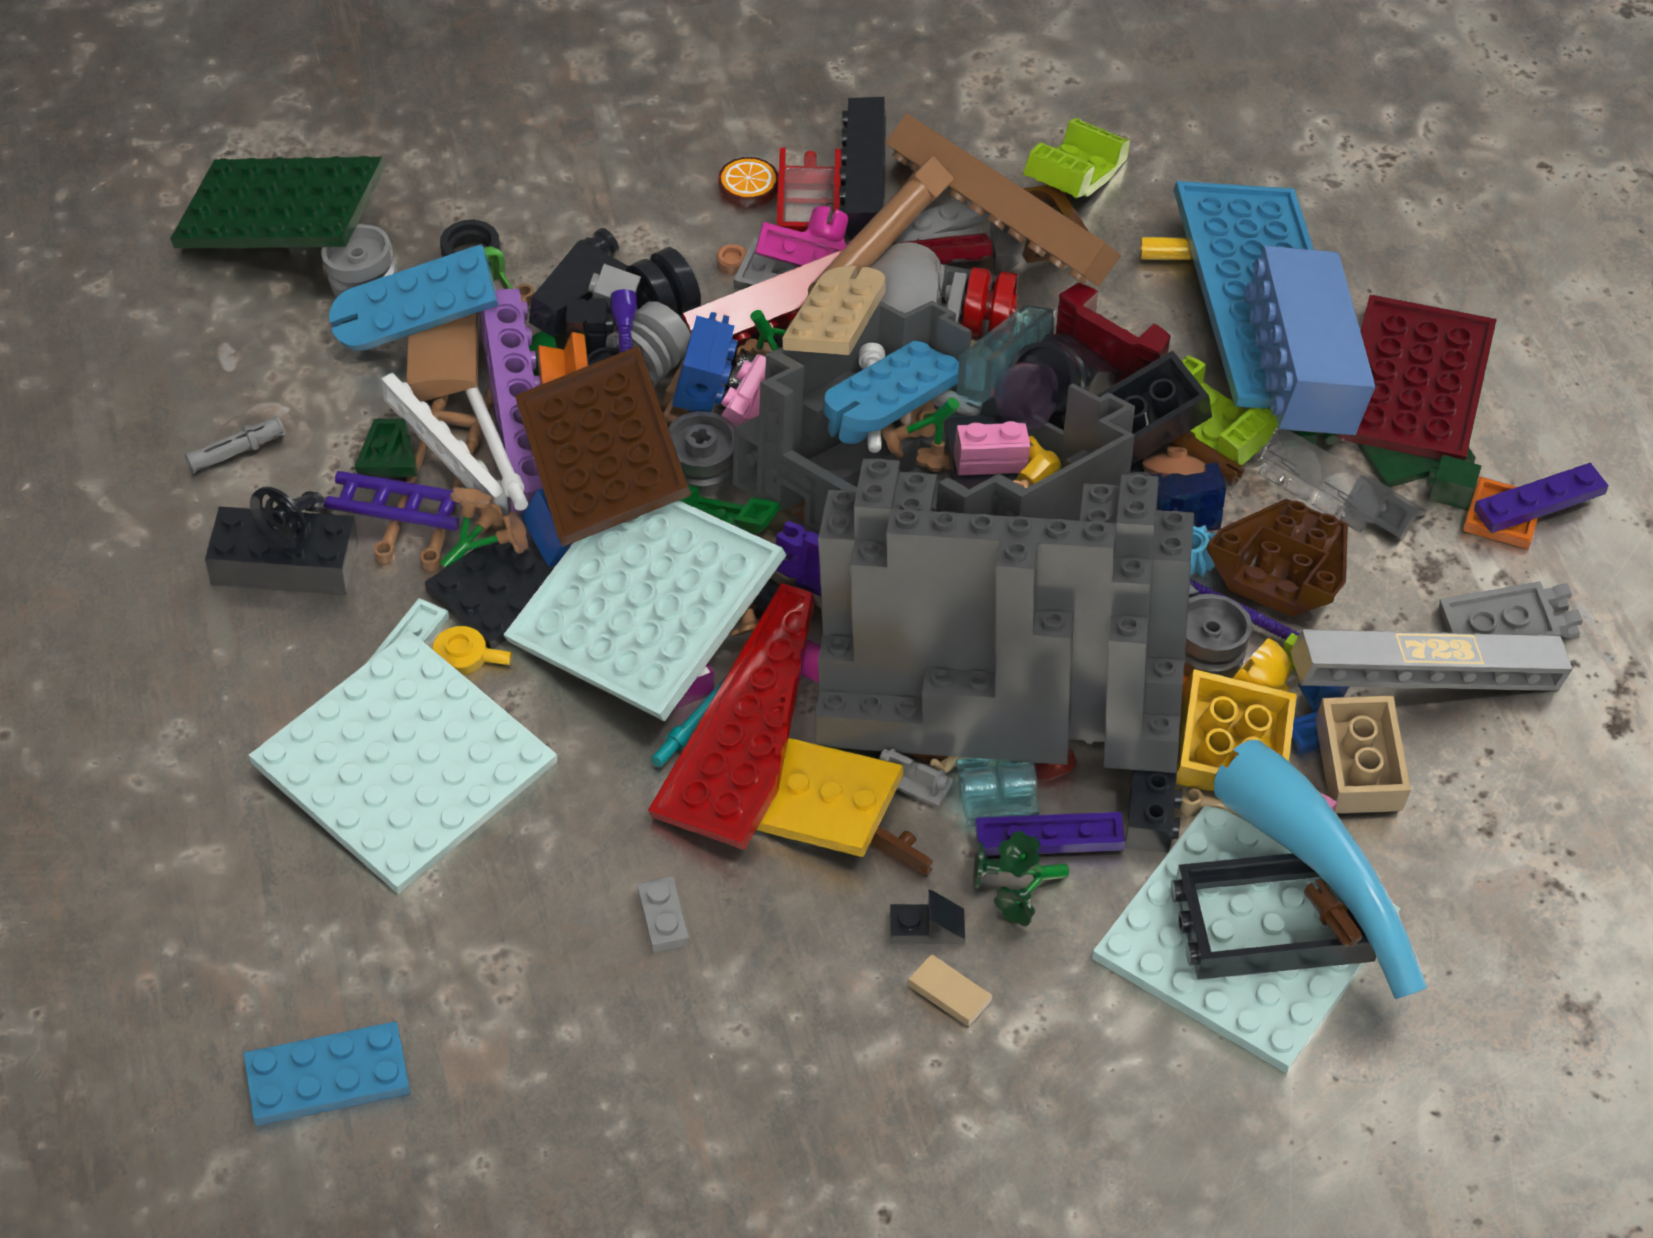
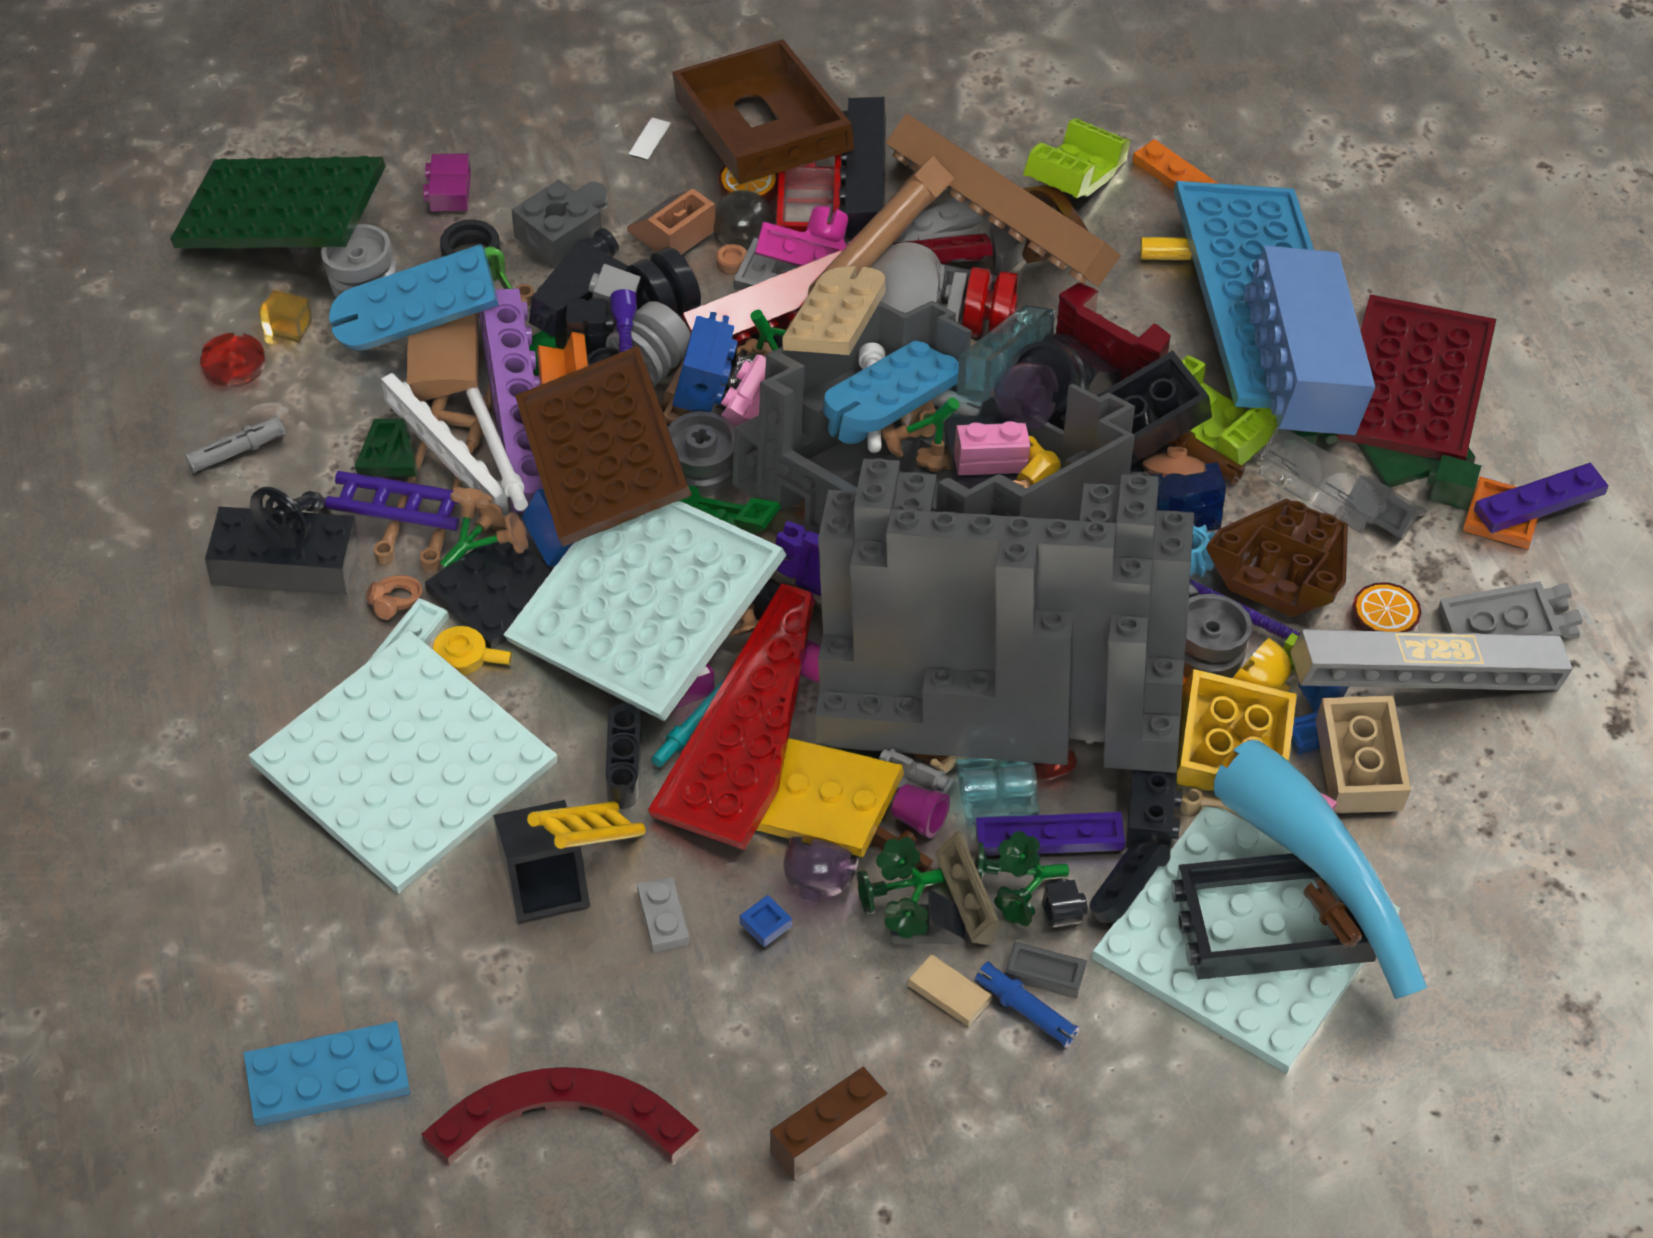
none -> clear red tile [200,333,266,387]
none -> clear yellow brick [259,290,313,343]
none -> nougat piece [366,575,422,620]
none -> dark red plate [421,1067,700,1165]
none -> magenta brick [423,153,471,212]
none -> black slope [493,800,590,922]
none -> dark grey brick [511,180,608,269]
none -> yellow bar [527,801,646,849]
none -> black beam [606,703,642,809]
none -> nougat slope [627,188,715,255]
none -> white sticker [629,118,671,160]
none -> reddish brown panel [672,39,854,184]
none -> clear smoke cylinder [713,190,774,251]
none -> blue plate [739,895,792,947]
none -> reddish brown brick [770,1066,888,1181]
none -> clear purple cylinder [783,837,859,903]
none -> dark green plant [856,837,945,939]
none -> magenta piece [891,783,950,838]
none -> dark tan slope [935,831,999,945]
none -> blue pin [974,961,1080,1048]
none -> dark grey tile [1005,941,1087,998]
none -> black plate [1042,878,1088,928]
none -> black plate [1090,841,1171,923]
none -> orange plate [1133,139,1219,190]
none -> light orange tile [1351,582,1422,632]

